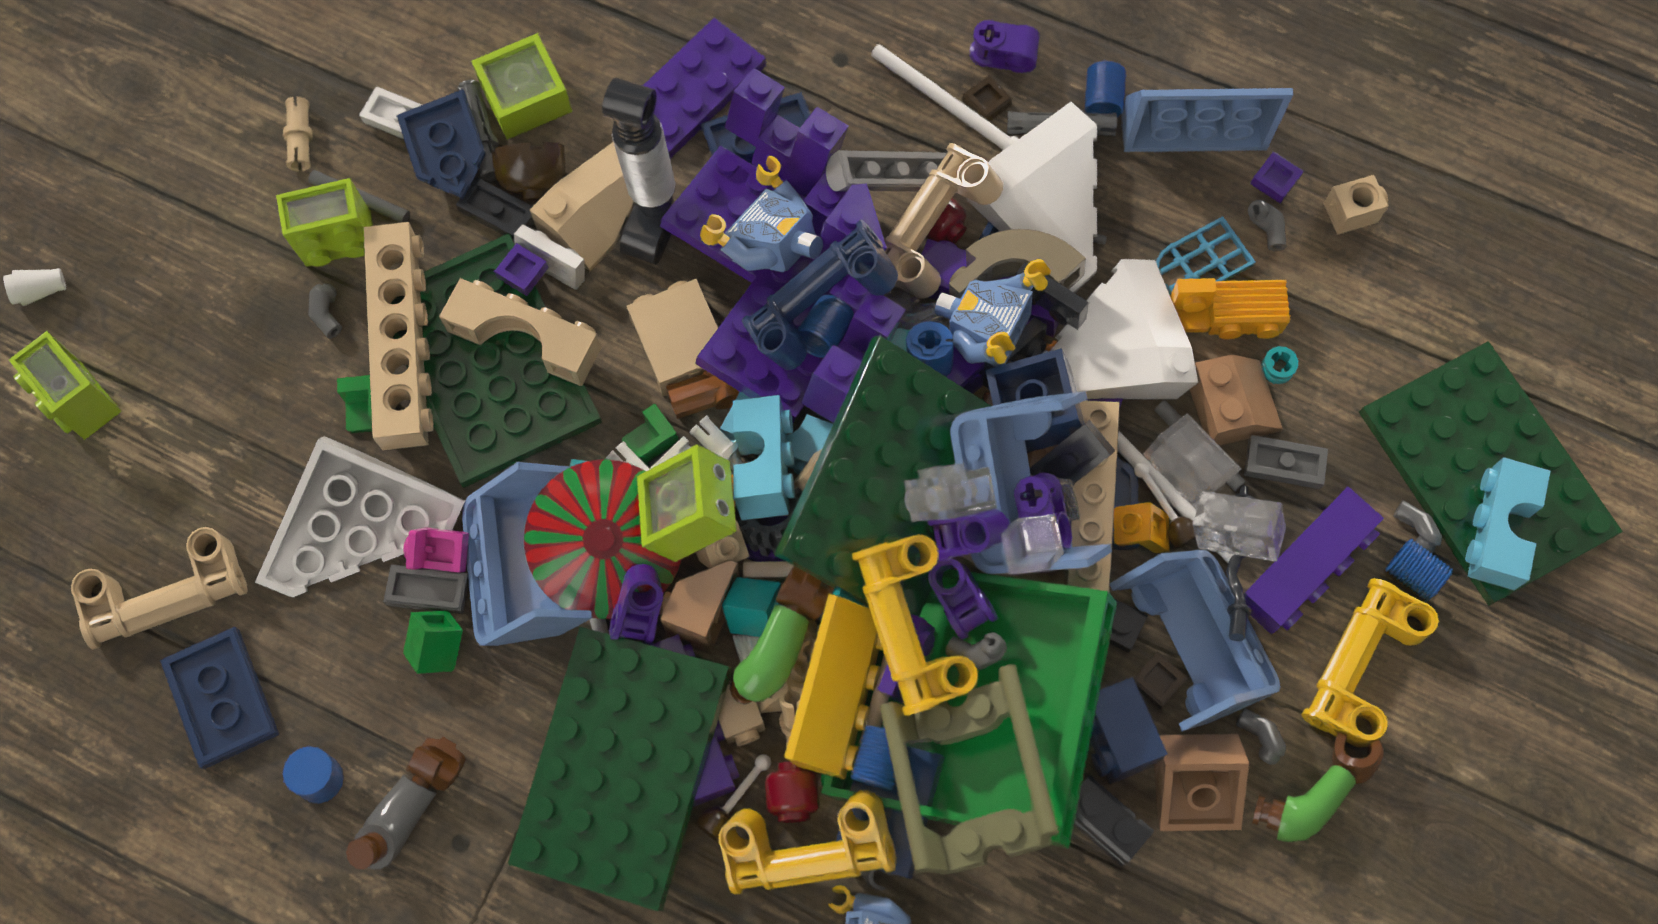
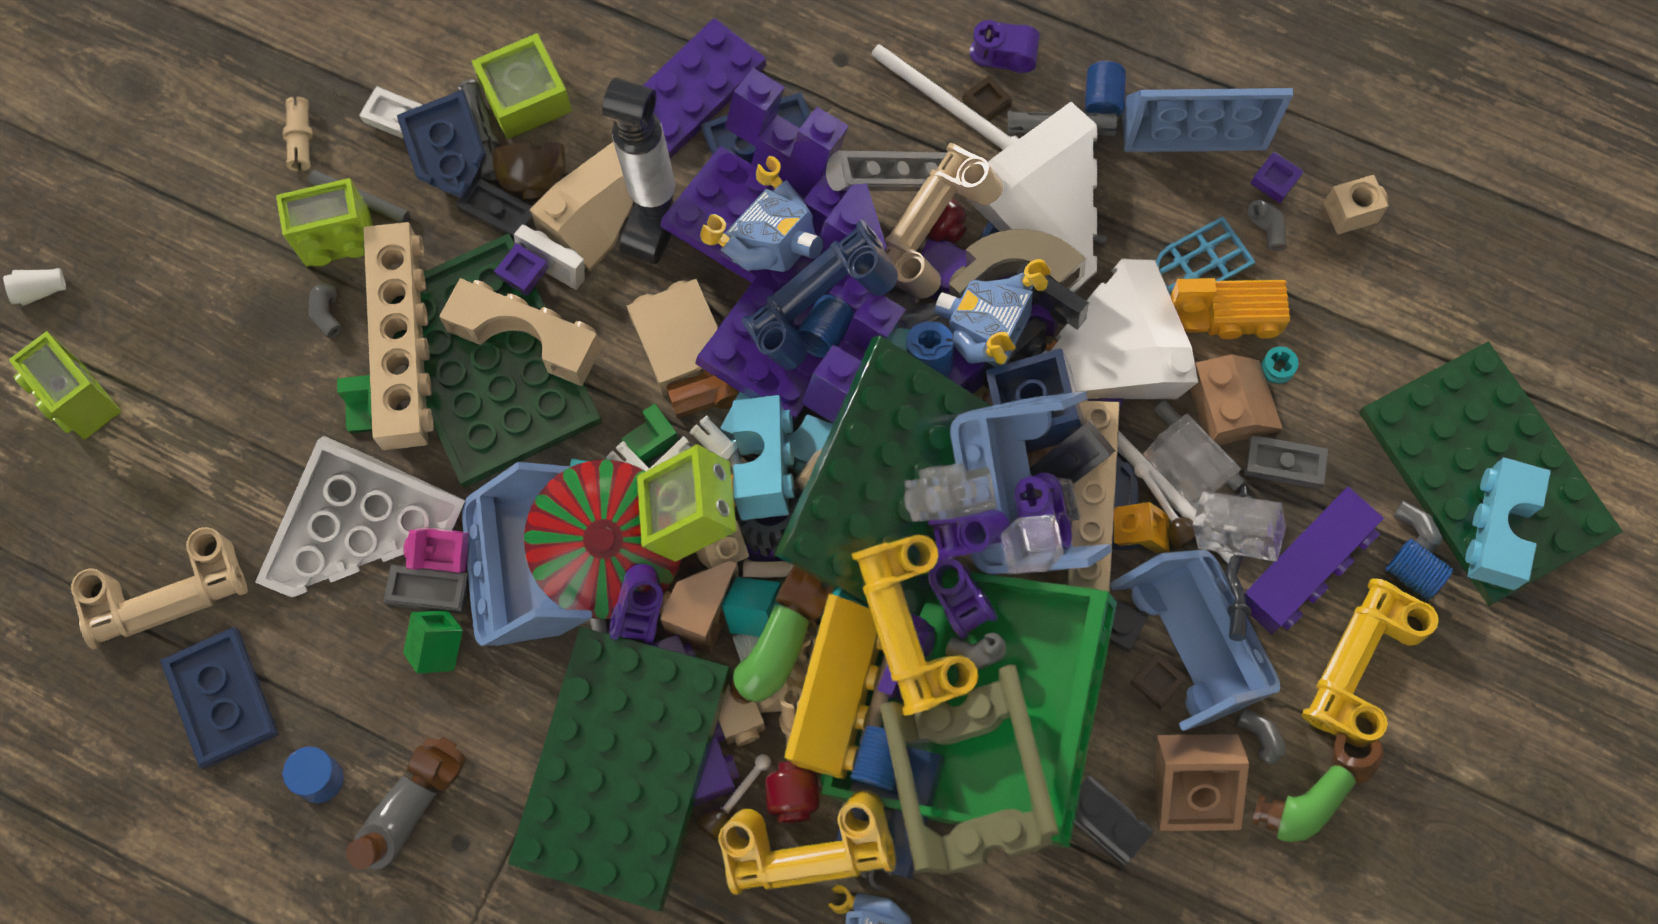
dark blue brick [1090,677,1168,785] -> none

